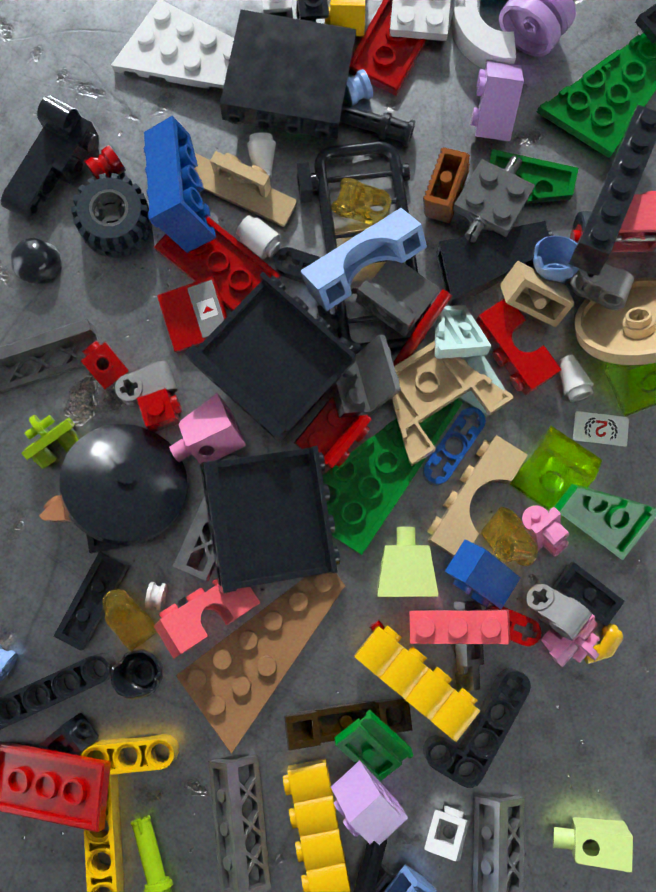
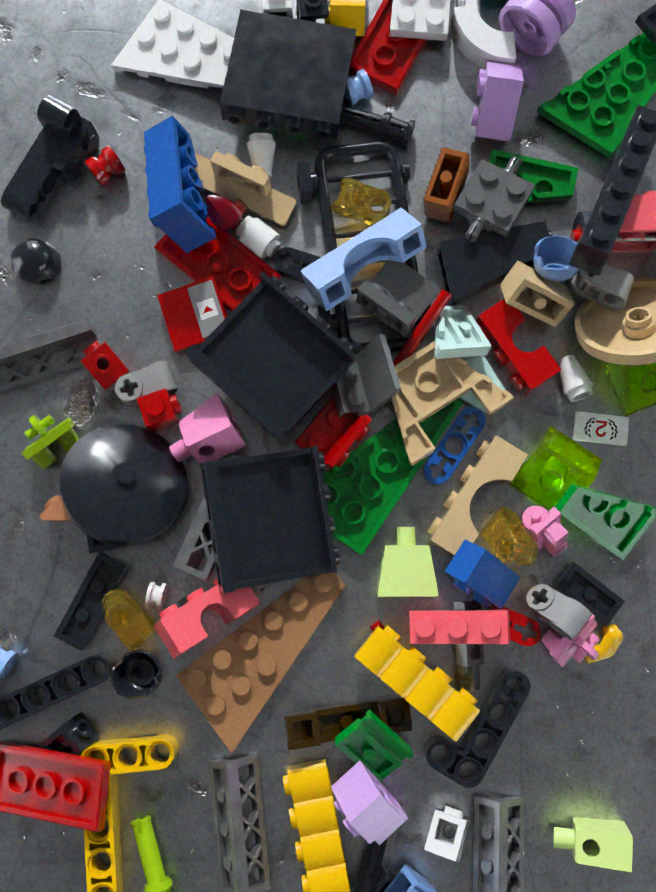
black wheel [71,173,152,257] -> none
none -> dark red plate [206,195,248,233]

